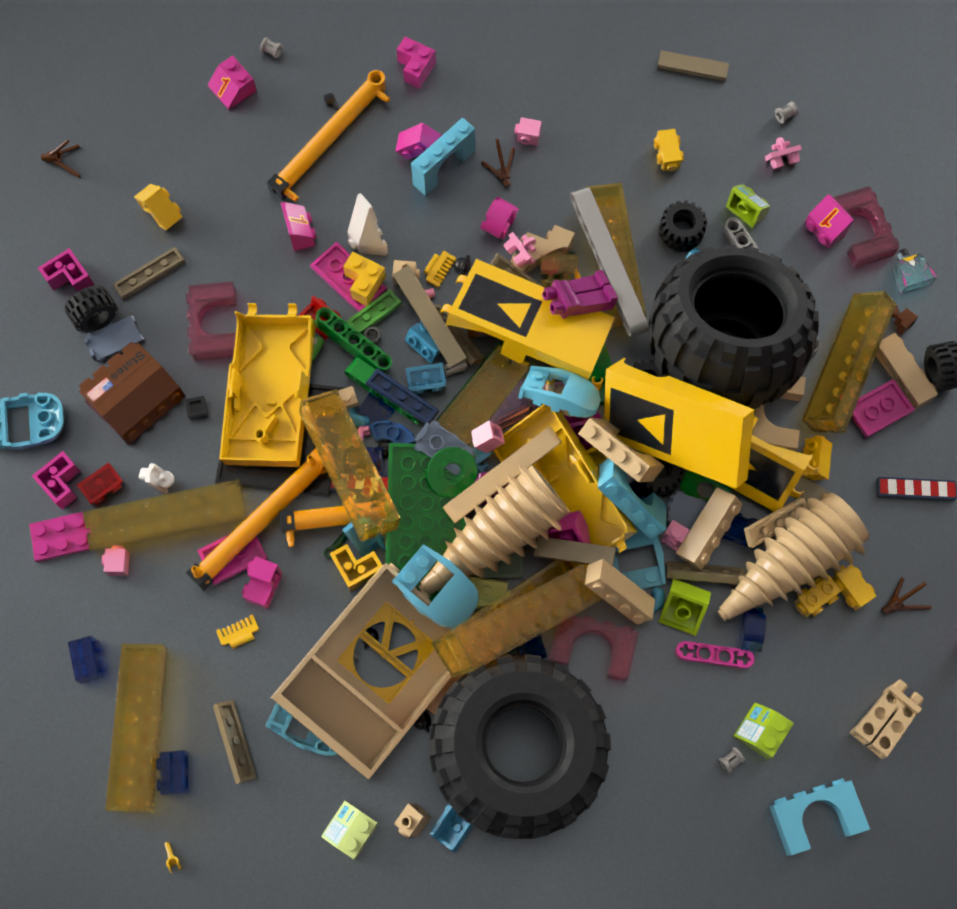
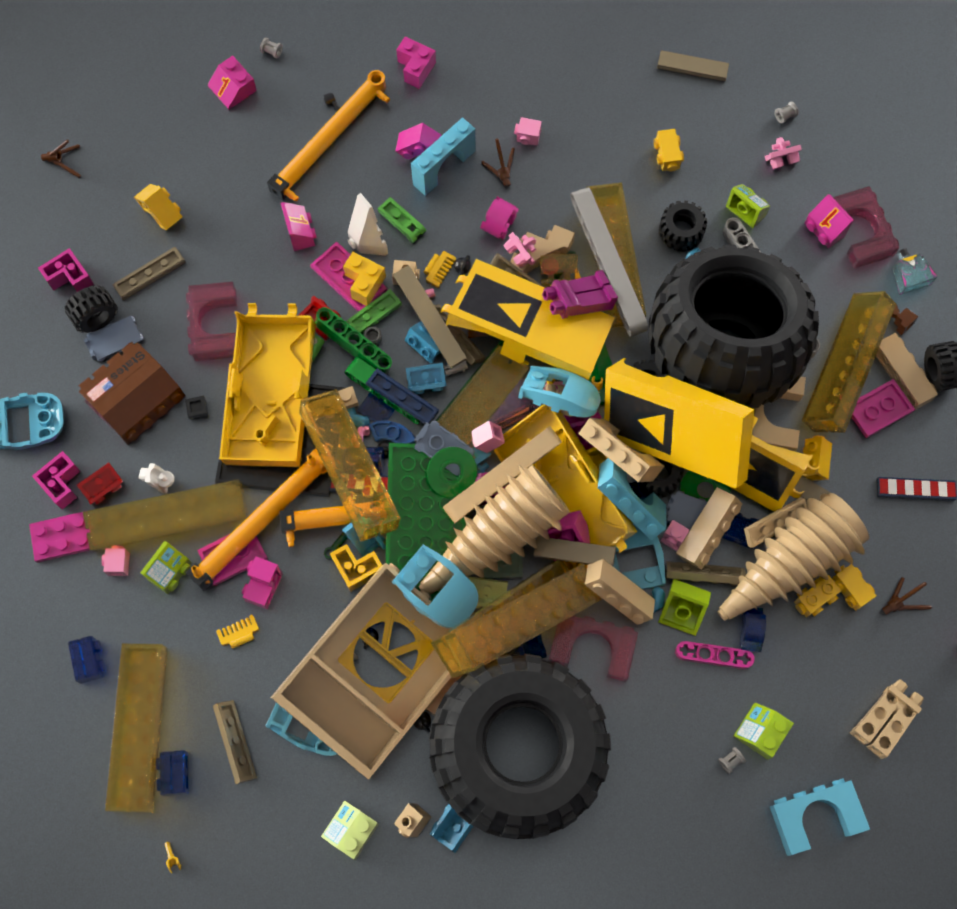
none -> lime slope [140,541,192,594]
none -> bright green plate [378,197,426,243]

